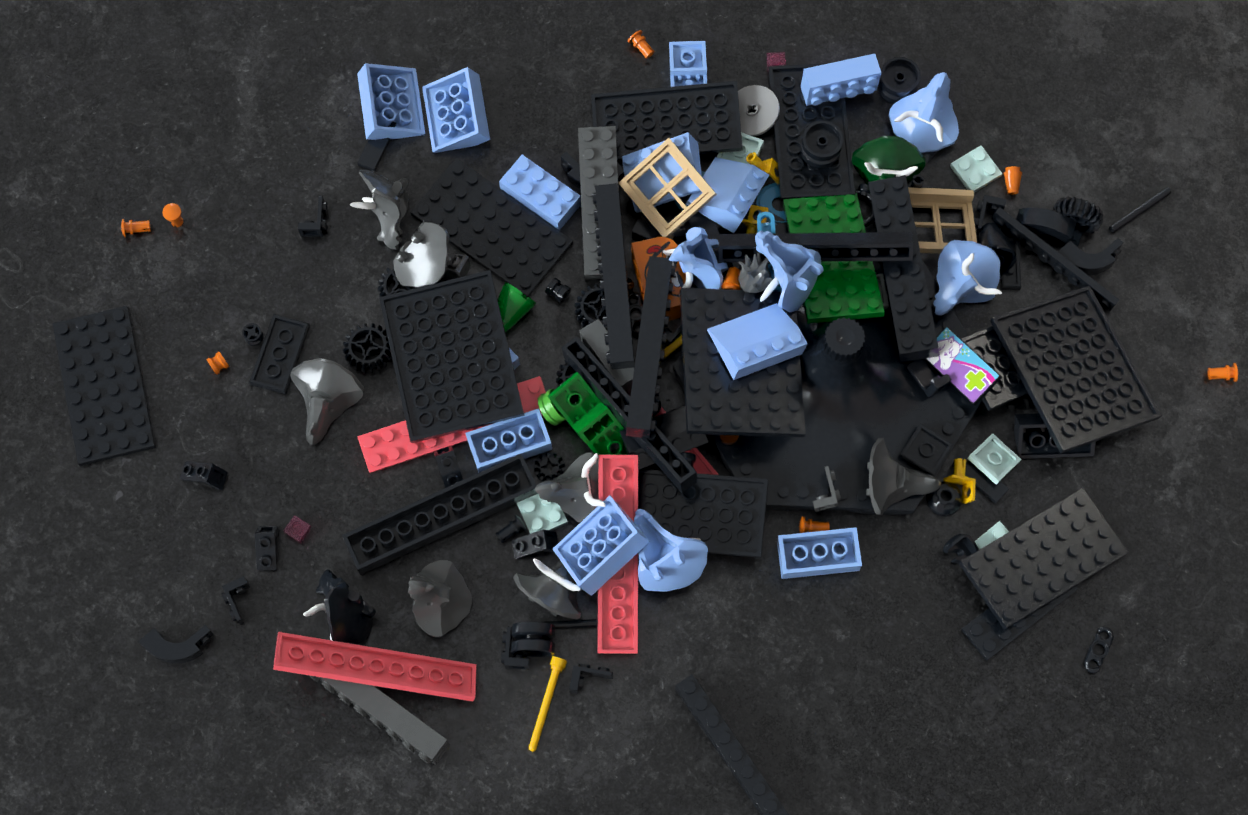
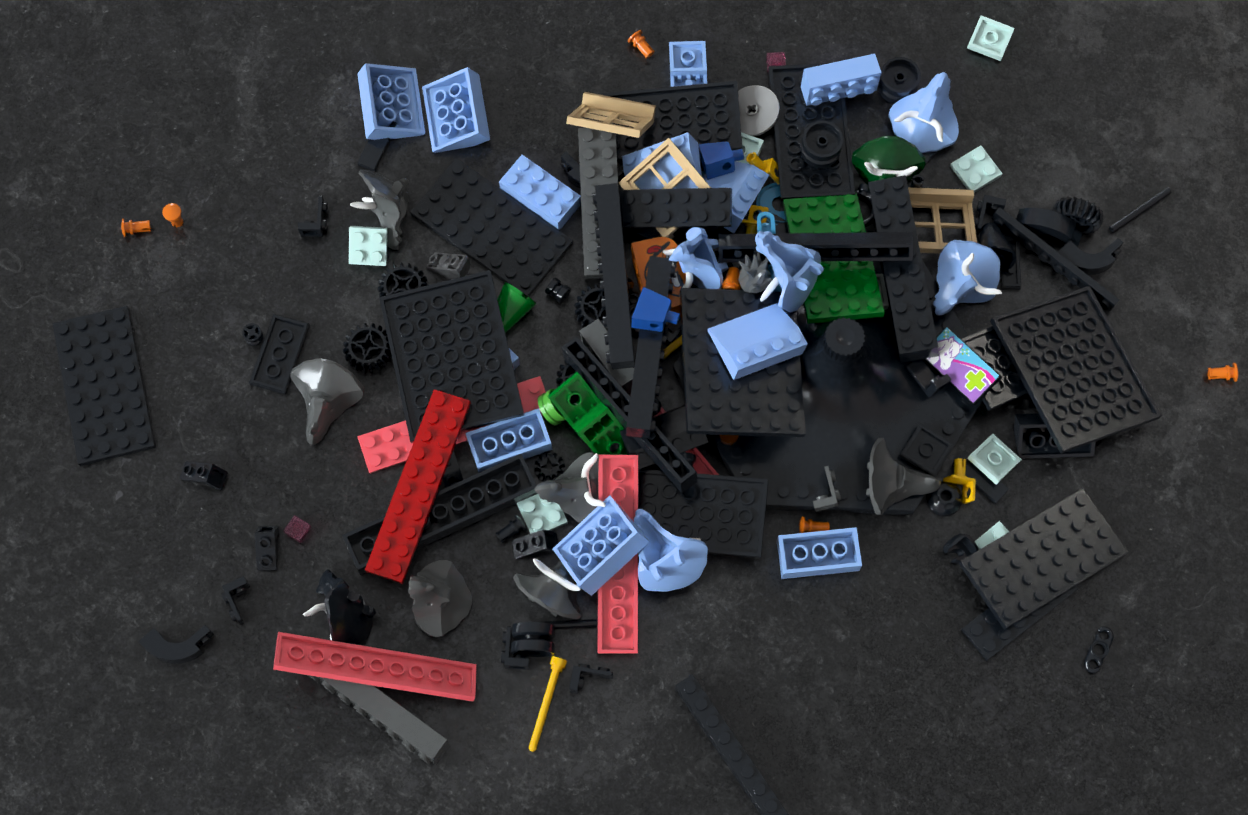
orange wheel [206,352,229,375] -> none
animal [393,221,449,287] -> none
orange cone [1004,166,1022,195] -> none
none -> light aqua plate [349,226,388,266]
none -> red plate [365,389,471,584]
none -> tan window [566,92,656,138]
none -> black plate [620,188,732,228]
none -> blue torso [631,287,680,332]
none -> blue torso [698,142,744,180]
none -> light aqua plate [967,16,1014,61]

